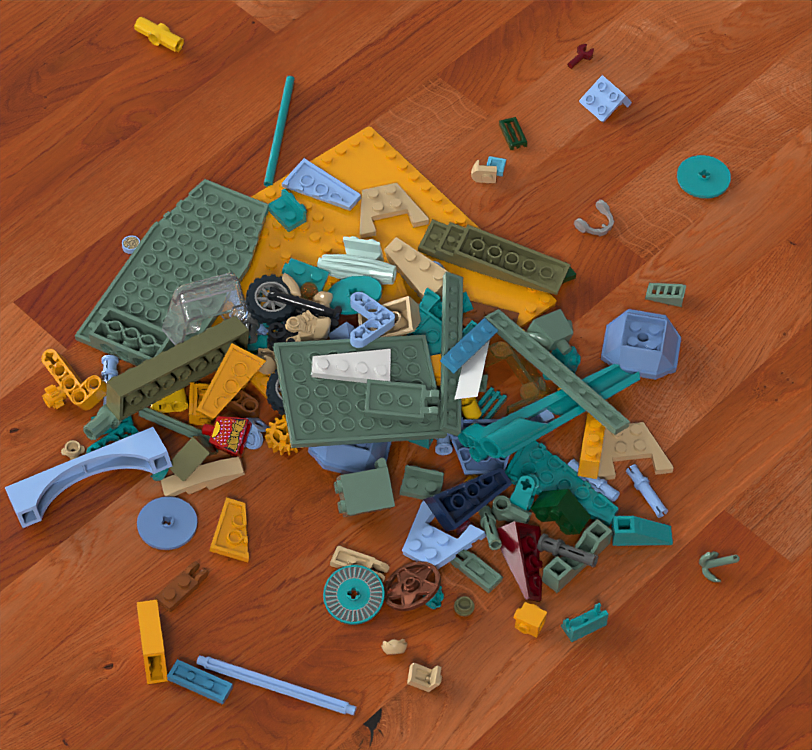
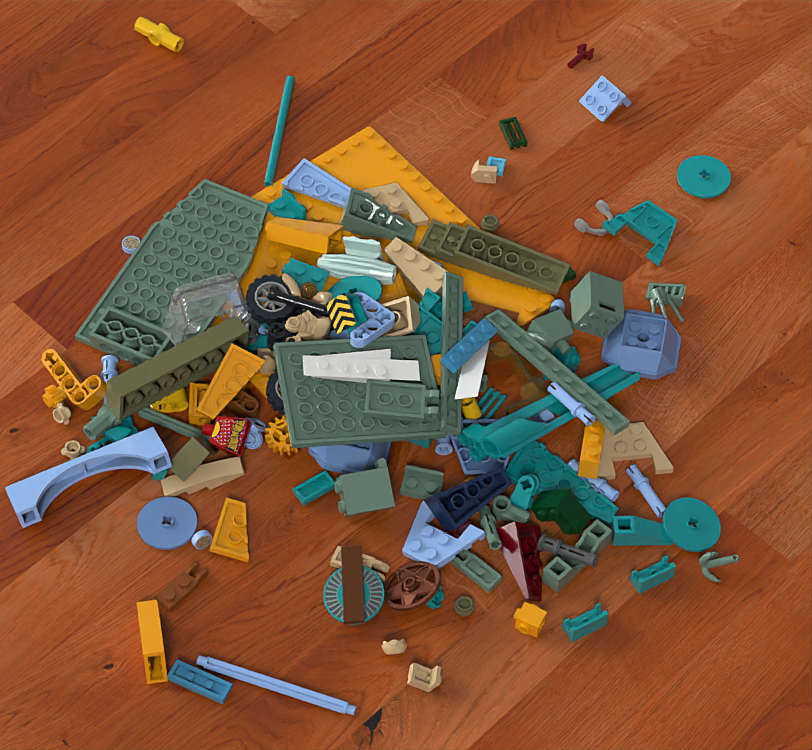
none -> tan plate [53,403,71,425]
none -> teal tile [104,427,133,443]
none -> tile [191,530,213,550]
none -> light orange slope [265,217,343,254]
none -> teal plate [293,470,335,506]
none -> white sticker [303,355,420,381]
none -> piece [326,293,368,335]
none -> sand green wedge [339,188,416,243]
none -> reddish brown tile [341,546,365,624]
none -> olive plate [481,215,499,232]
none -> light blue pin [548,382,596,426]
none -> light blue hinge [550,299,565,314]
none -> sand green container [569,271,624,338]
none -> teal wing [602,200,678,266]
none -> teal hinge [628,555,676,594]
none -> sand green plant [650,287,684,322]
none -> teal piece [663,497,721,552]

